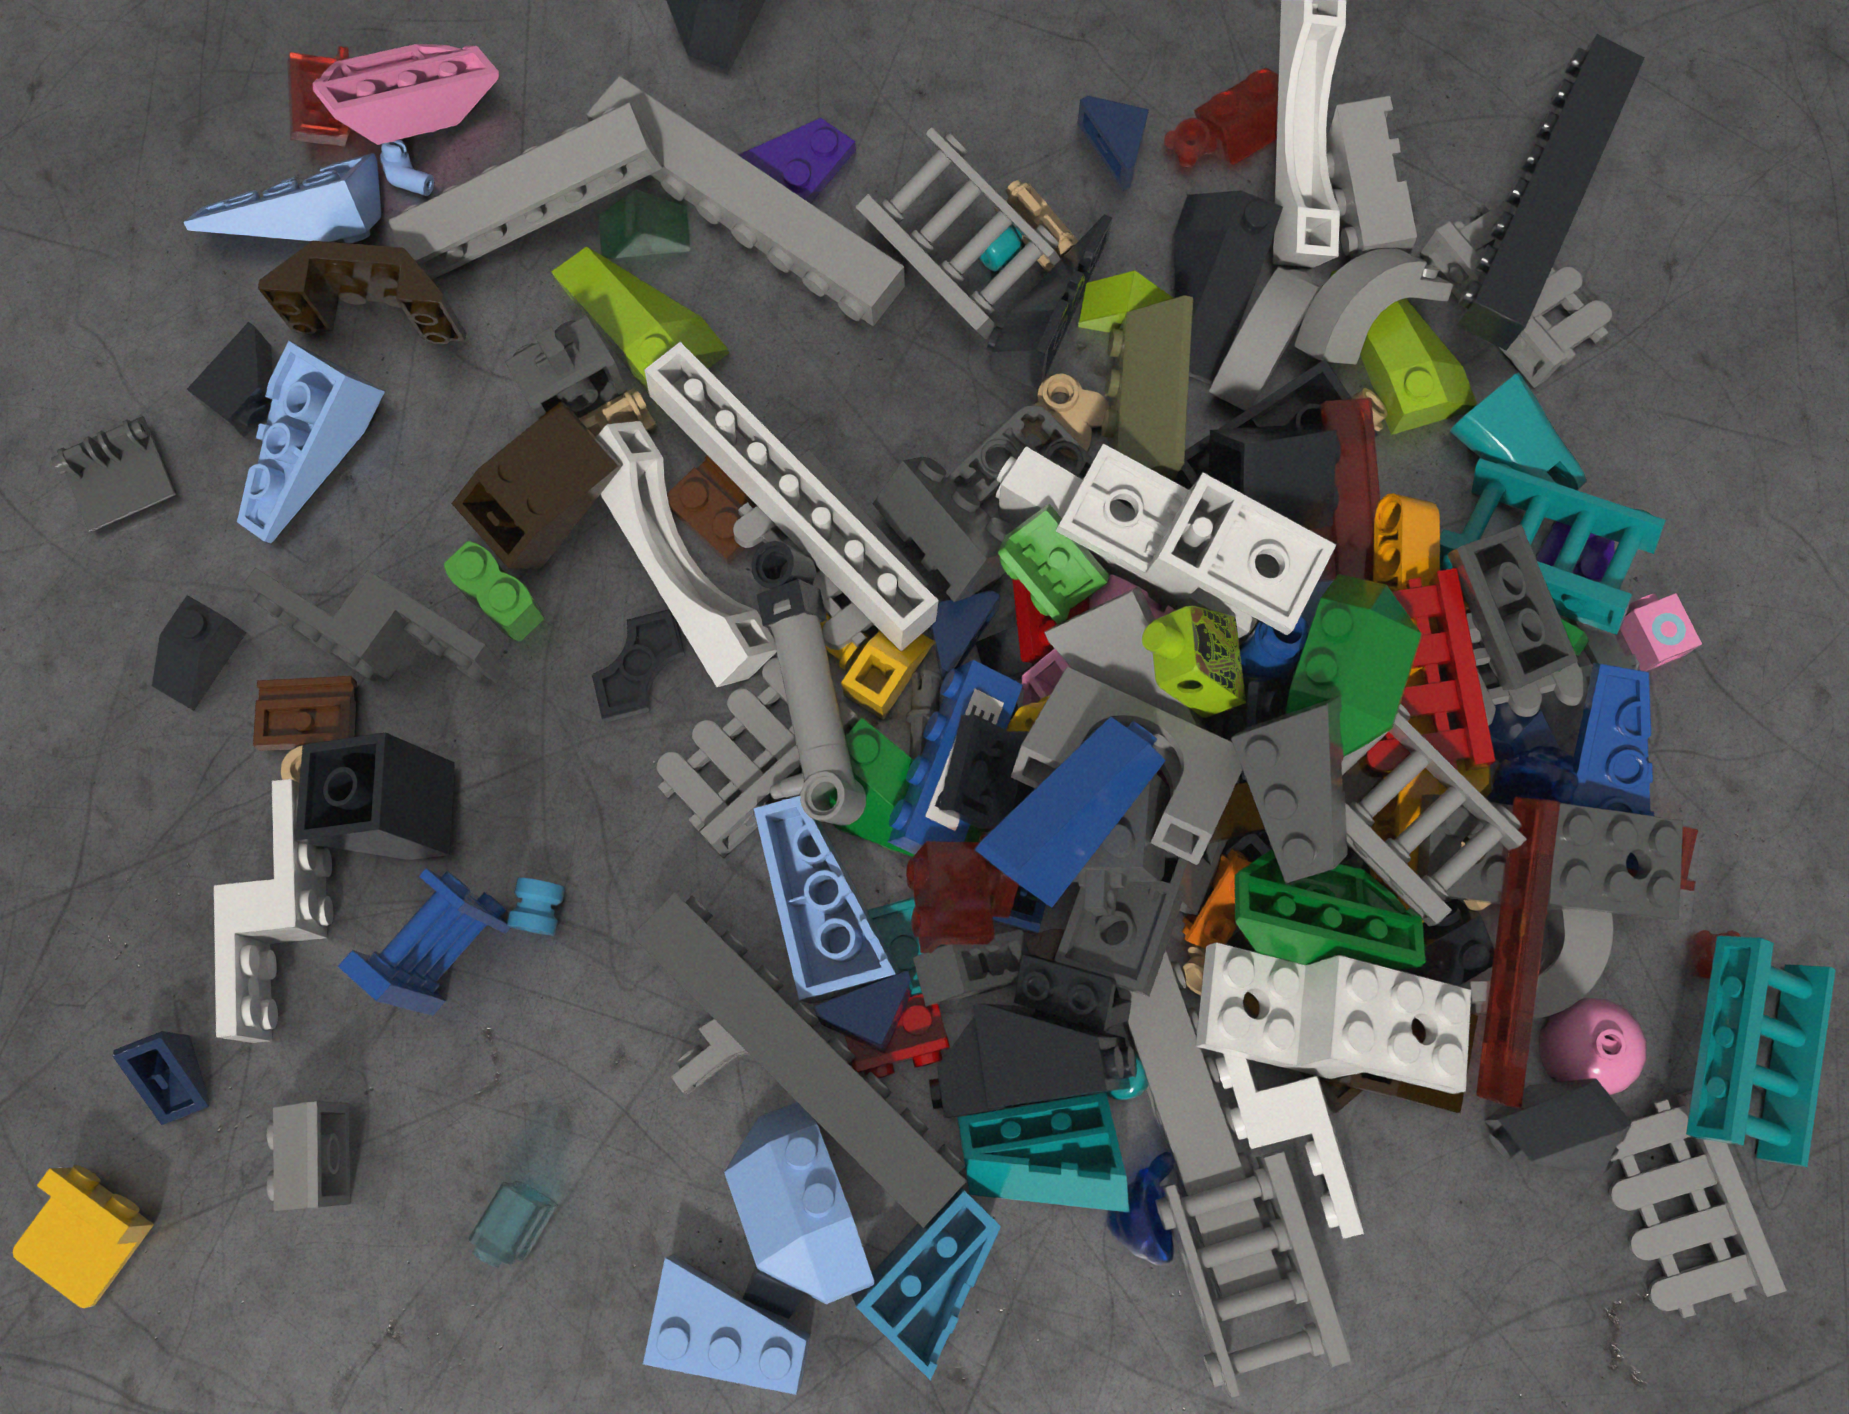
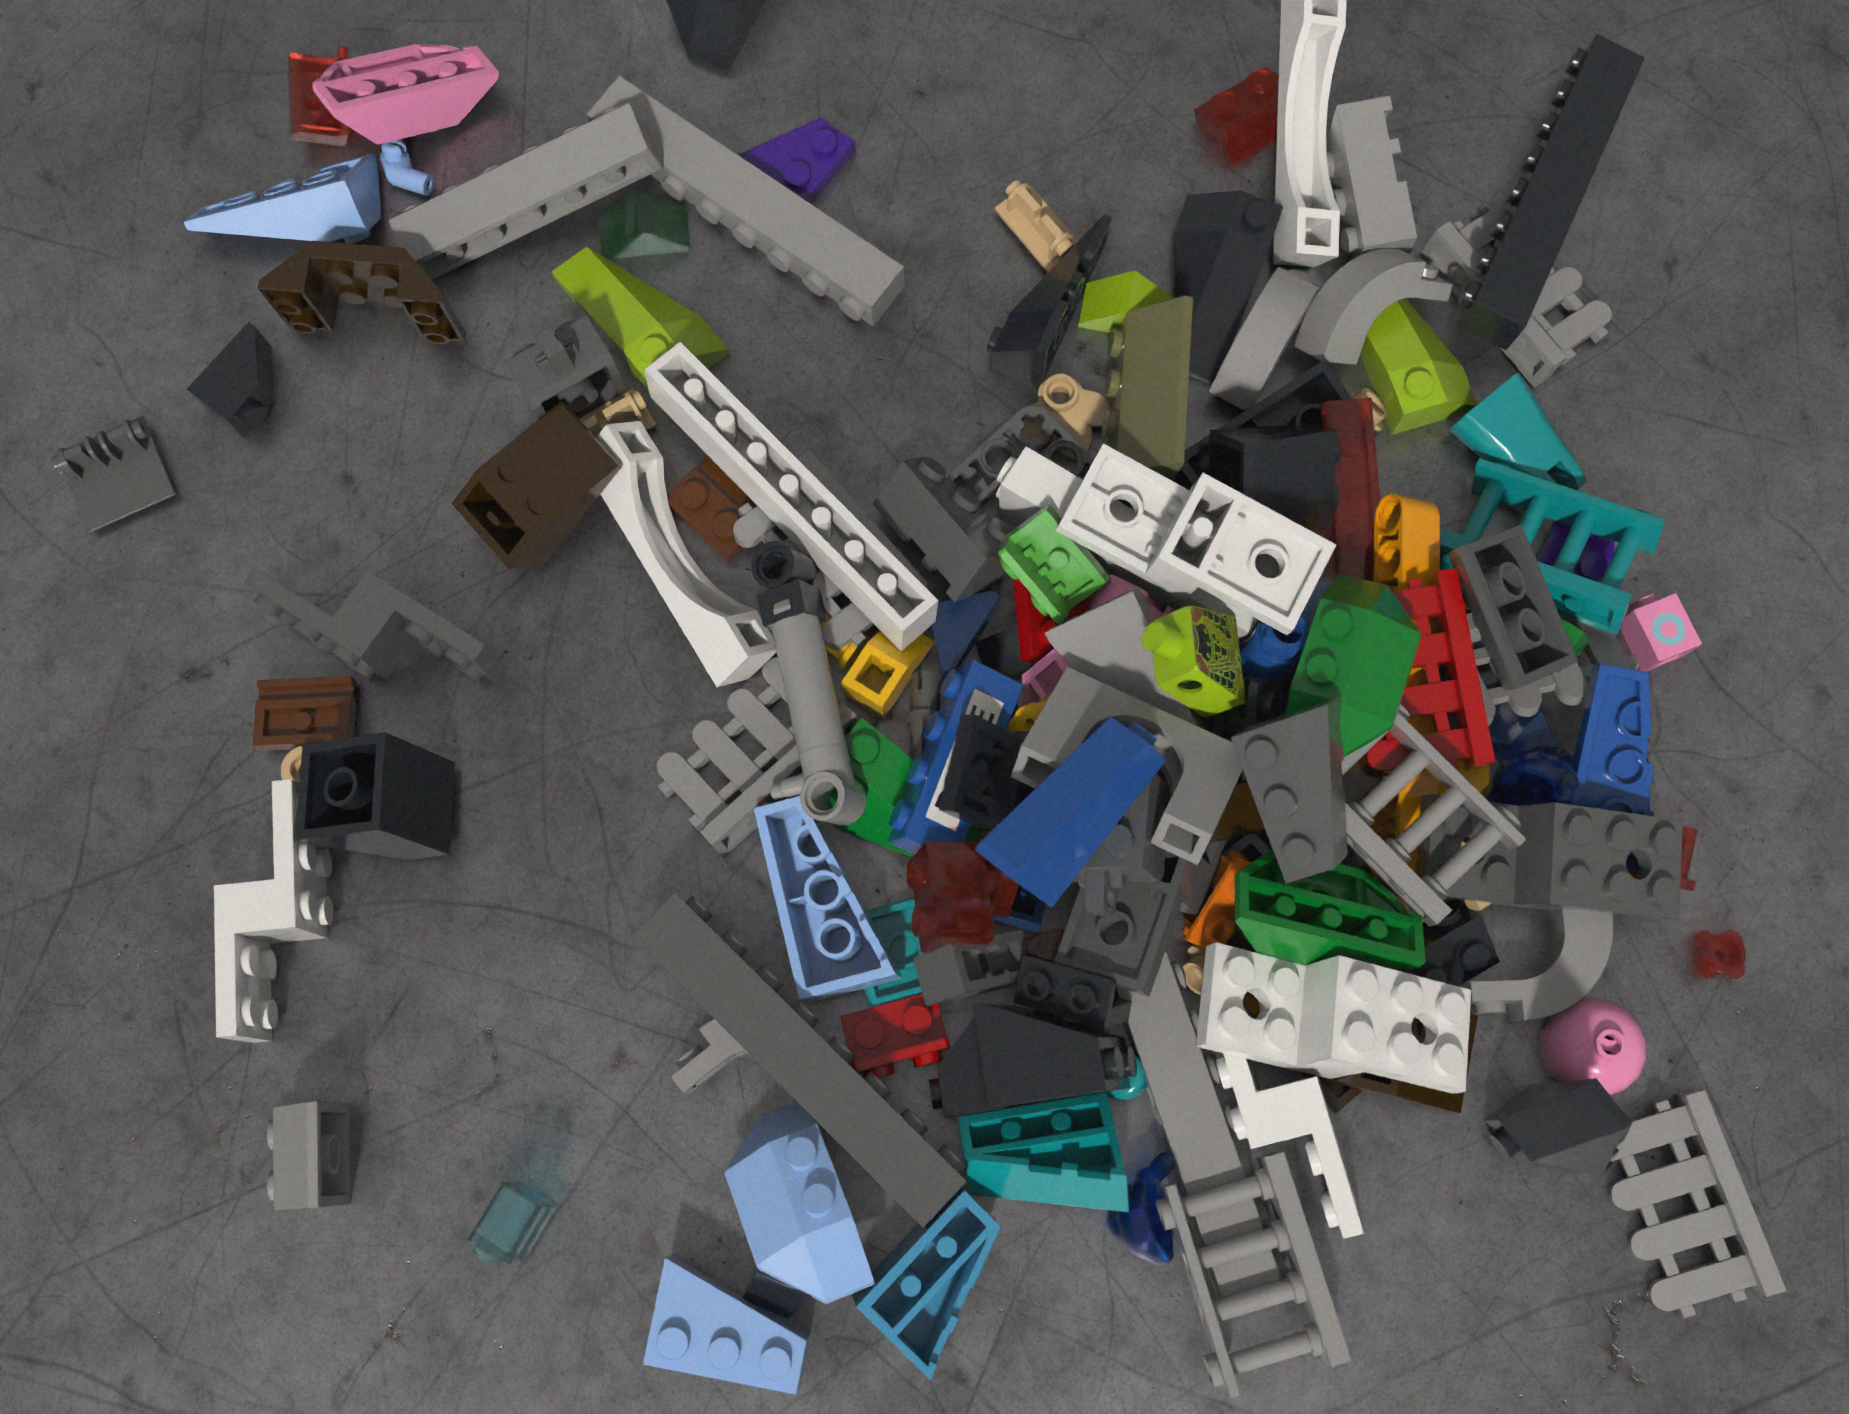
yellow bracket [13,1165,154,1308] -> none
dark blue slope [112,1031,209,1125] -> none
black slope [152,595,247,711] -> none
light blue wedge [237,341,385,543] -> none
blue fence [338,868,511,1016] -> none
bright green brick [444,541,545,641] -> none
dark azure wheel [506,877,565,936] -> none
black tile [592,609,685,723] -> none
dark blue slope [813,970,913,1053] -> none
light grey fence [856,127,1061,340] -> none
teal piece [974,224,1022,272] -> none
dark blue slope [1077,96,1149,191] -> none
clear red plate [1164,118,1217,167] -> none
clear red tile [1476,798,1561,1108] -> none
teal fence [1686,936,1836,1167] -> none

